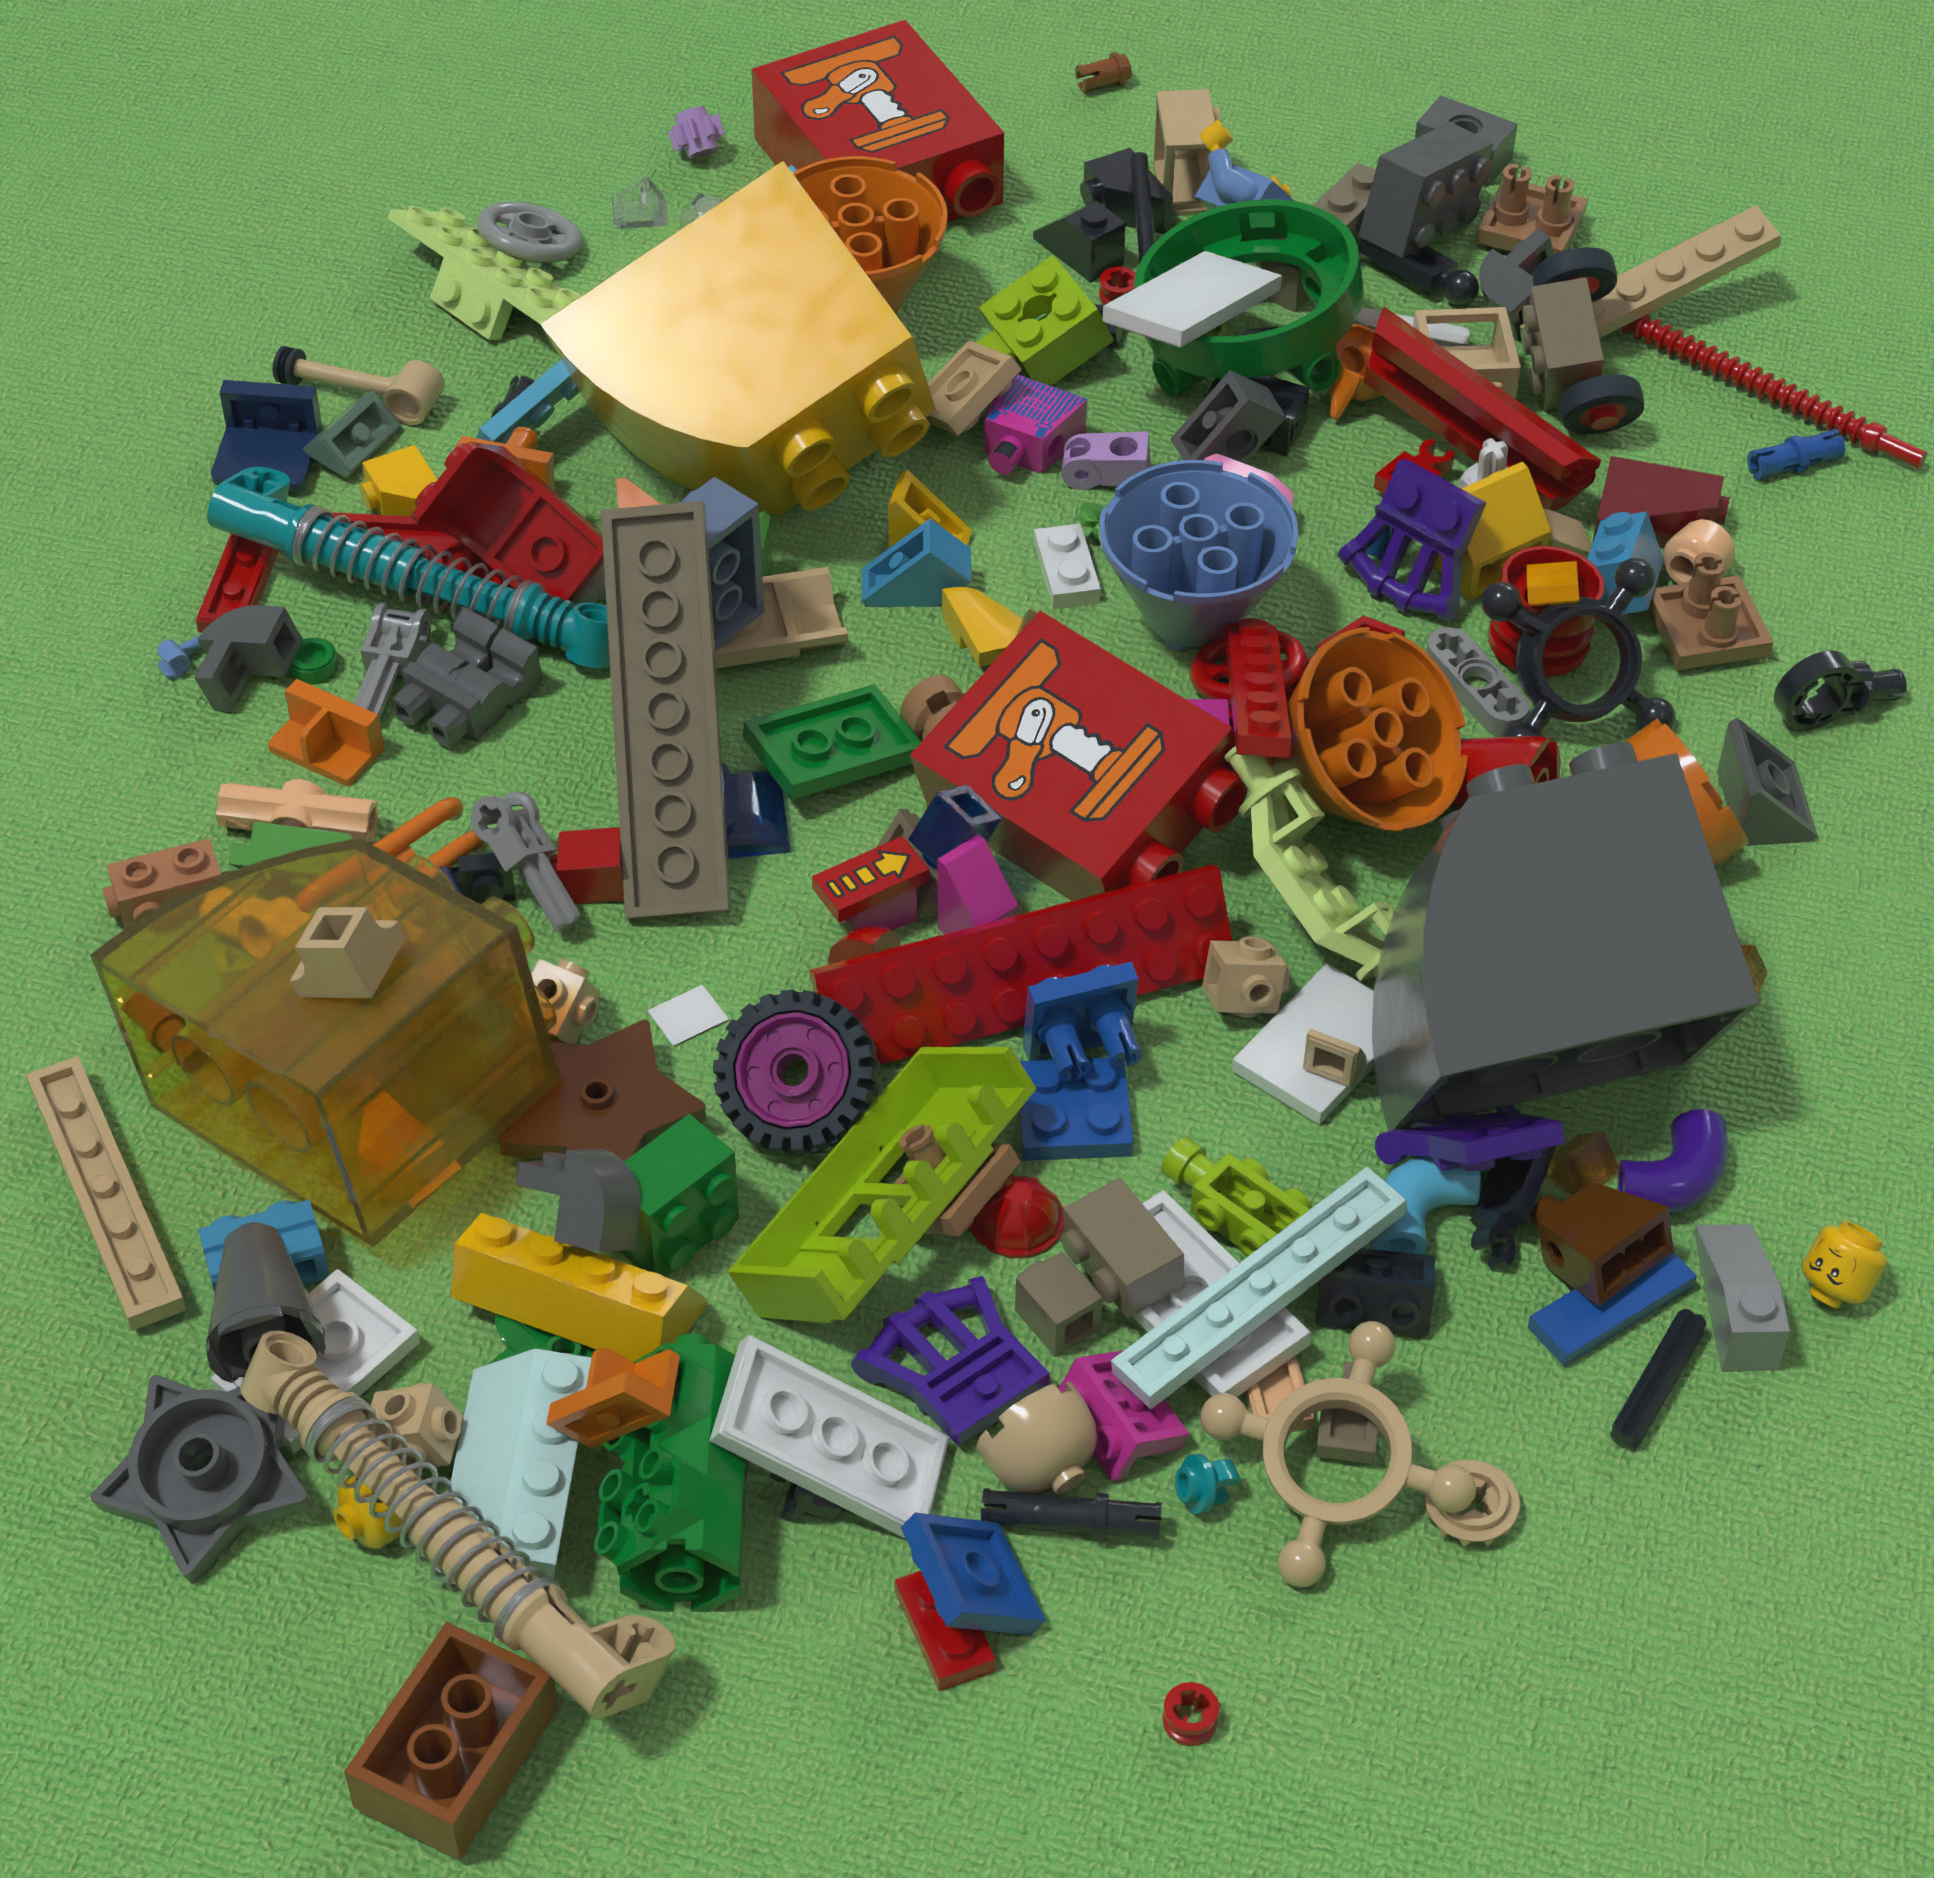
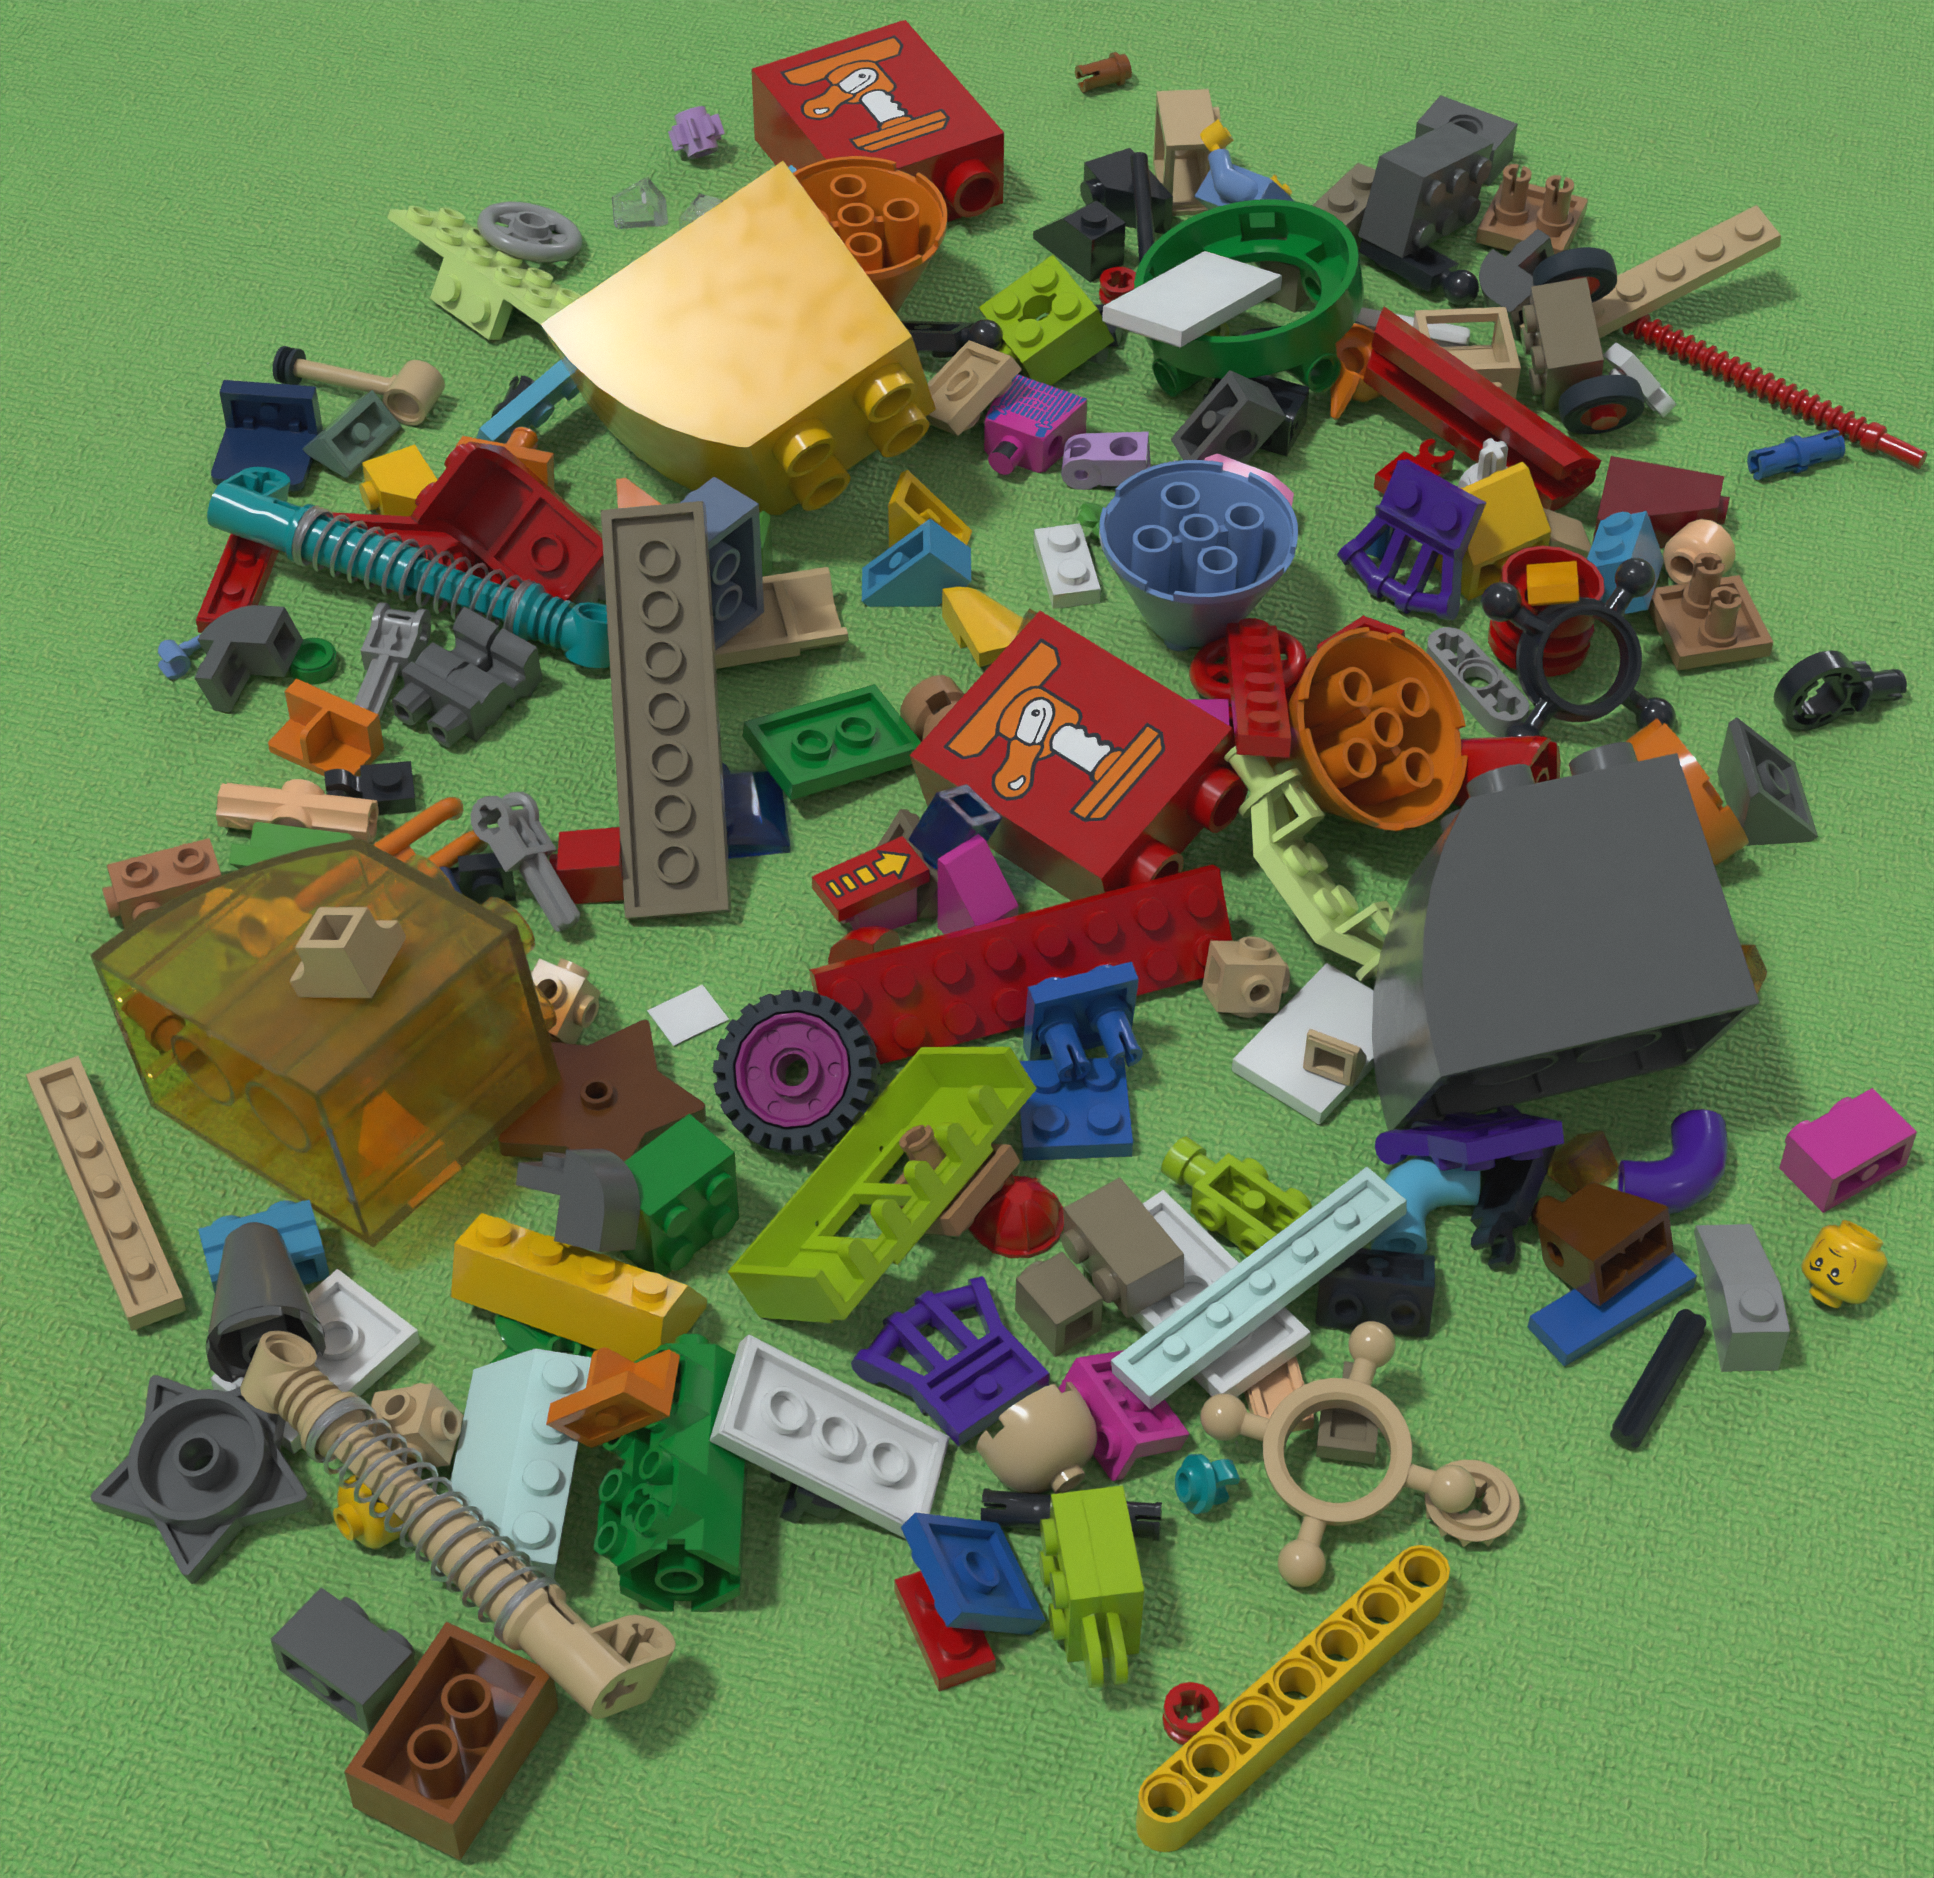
none -> dark grey brick [271,1587,416,1735]
none -> black plate [324,761,416,815]
none -> black plate [901,319,1004,358]
none -> lime brick [1039,1485,1144,1688]
none -> yellow beam [1136,1545,1450,1852]
none -> white plate [1603,343,1677,418]
none -> dark pink brick [1779,1088,1917,1213]

